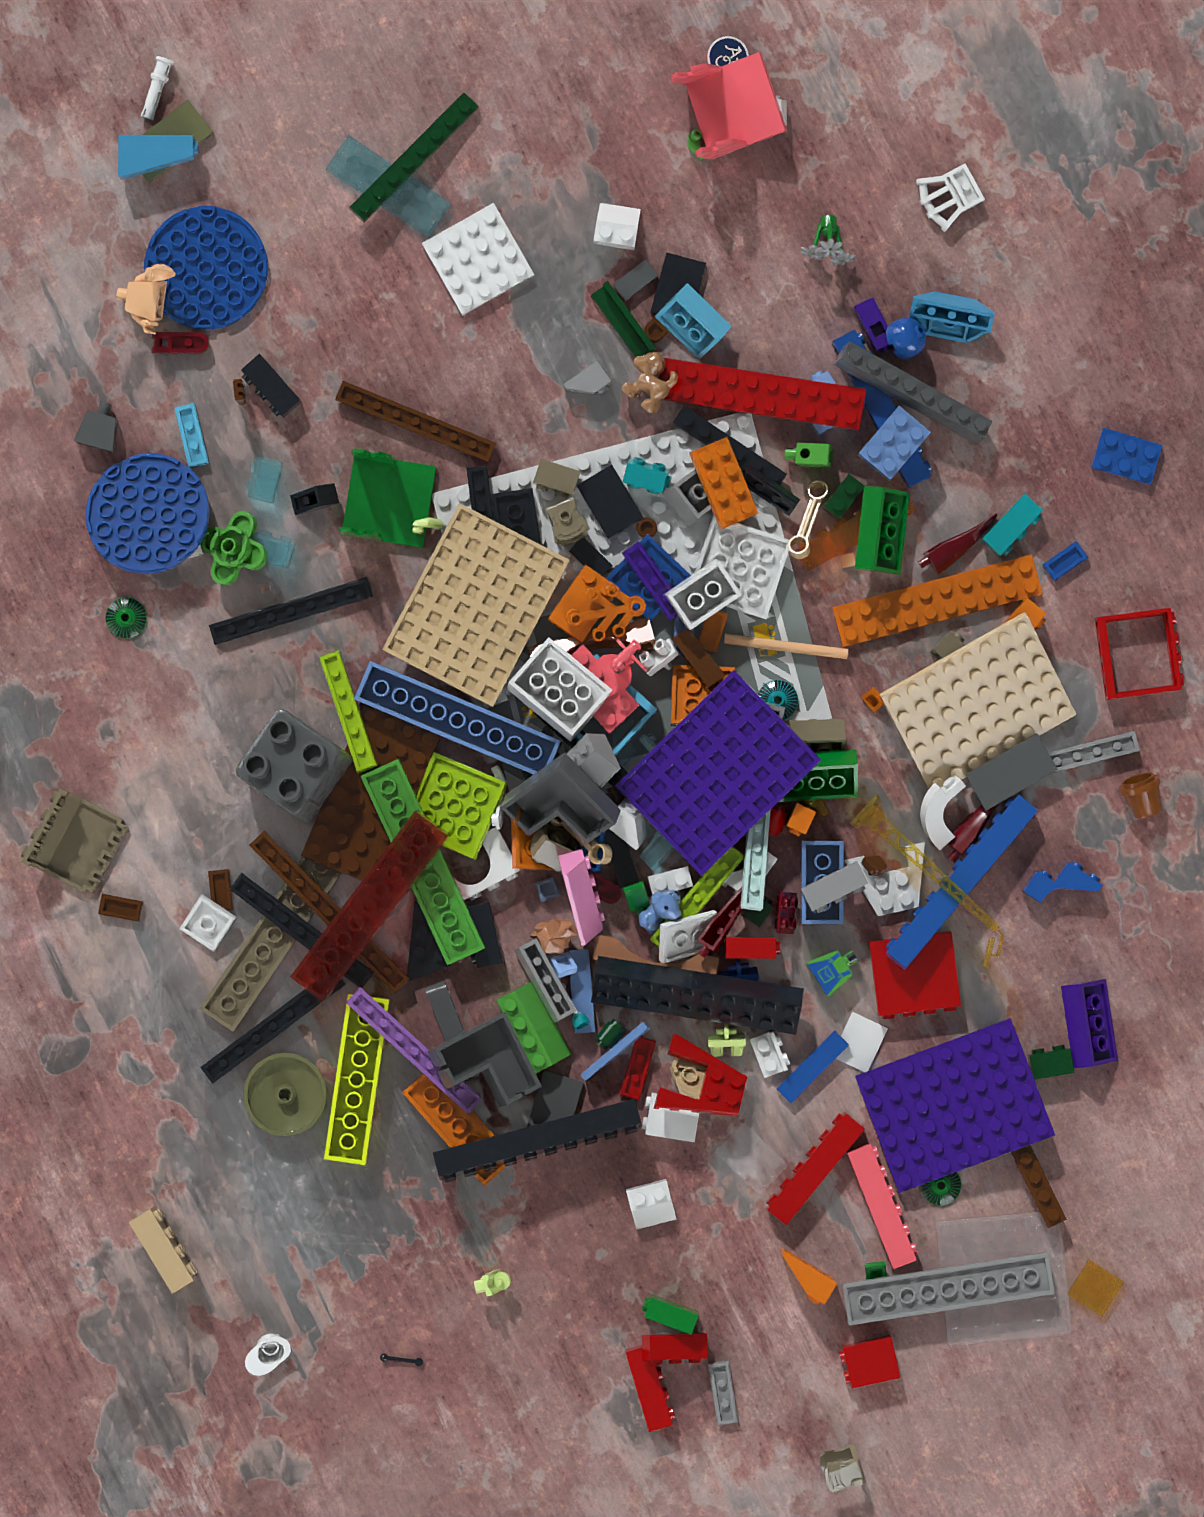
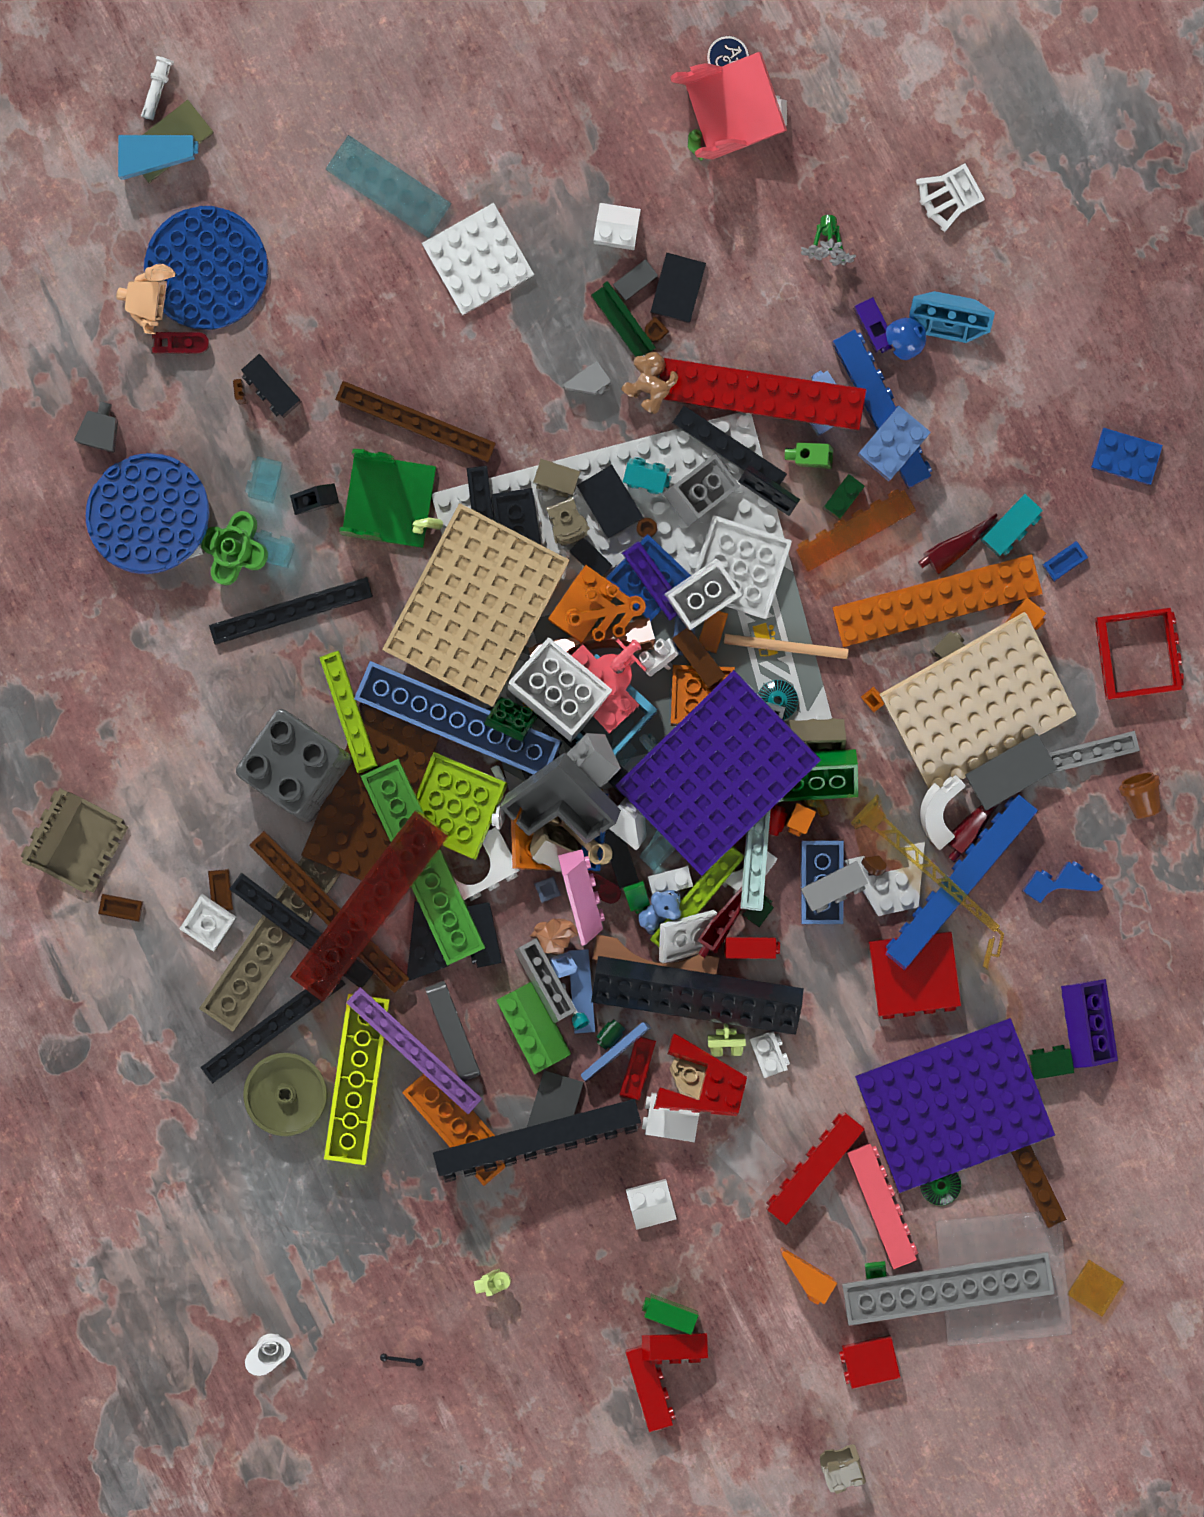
dish [105,597,147,639] -> none
tan brick [129,1206,198,1294] -> none
medium azure tile [174,403,209,468] -> none
dark green plate [349,92,479,223] -> none
dark grey piece [427,1012,542,1107] -> none
medium azure slope [655,283,732,359] -> none
orange plate [689,437,759,530] -> none
light grey tile [708,1360,738,1425] -> none
blue hips [720,958,759,981] -> none
dark red hinge [774,892,798,934] -> none
blue tile [777,1030,849,1103] -> none
tan piece [788,481,830,559] -> none
torso [806,950,859,997] -> none
dark grey brick [834,341,993,444] -> none
white piece [836,1012,888,1072] -> none
tan piece [840,552,855,568] -> none
green slope [855,486,910,575] -> none
none -> dark green tile [484,697,538,742]

